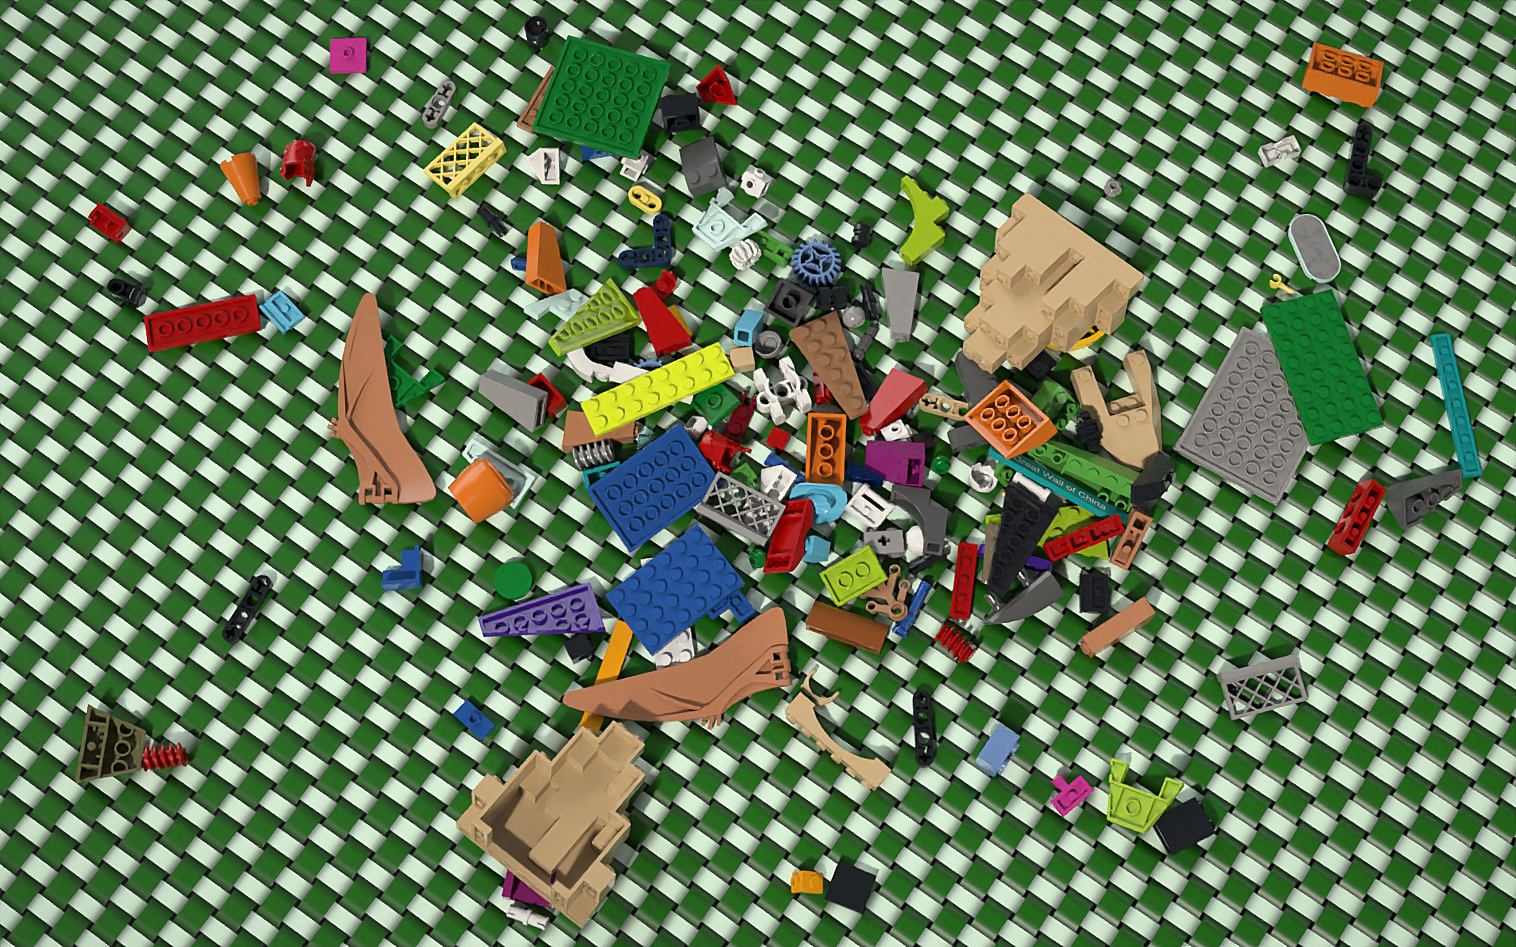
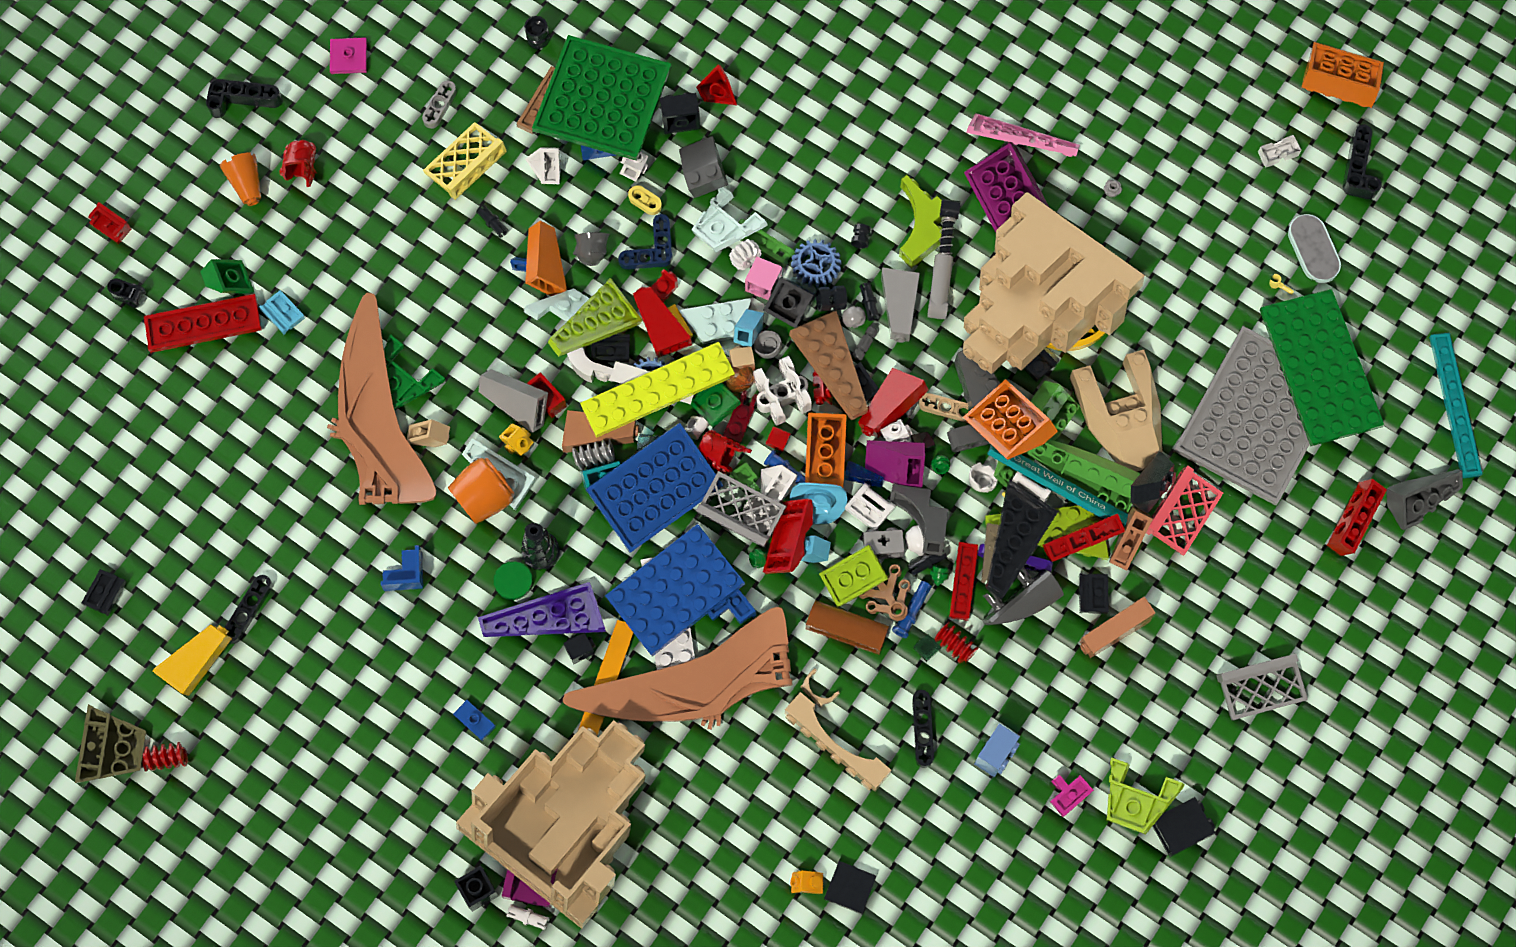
white brick [740,168,773,198] -> none
black gear [1075,410,1100,452] -> none
none -> black plate [81,569,127,616]
none -> yellow slope [153,625,232,696]
none -> green slope [200,259,254,294]
none -> black beam [206,79,283,118]
none -> tan slope [407,419,450,447]
none -> black head [454,866,499,912]
none -> yellow brick [499,424,534,456]
none -> black cone [521,523,561,571]
none -> dark grey helmet [573,232,610,266]
none -> light aqua wing [680,298,751,344]
none -> clear orange hair [726,366,754,392]
none -> bright pink head [745,257,782,300]
none -> clear green plate [913,634,941,662]
none -> piece [927,199,960,320]
none -> green plate [930,565,950,586]
none -> magenta slope [964,143,1050,232]
none -> bright pink wing [966,113,1080,157]
none -> coral fence [1146,465,1223,556]

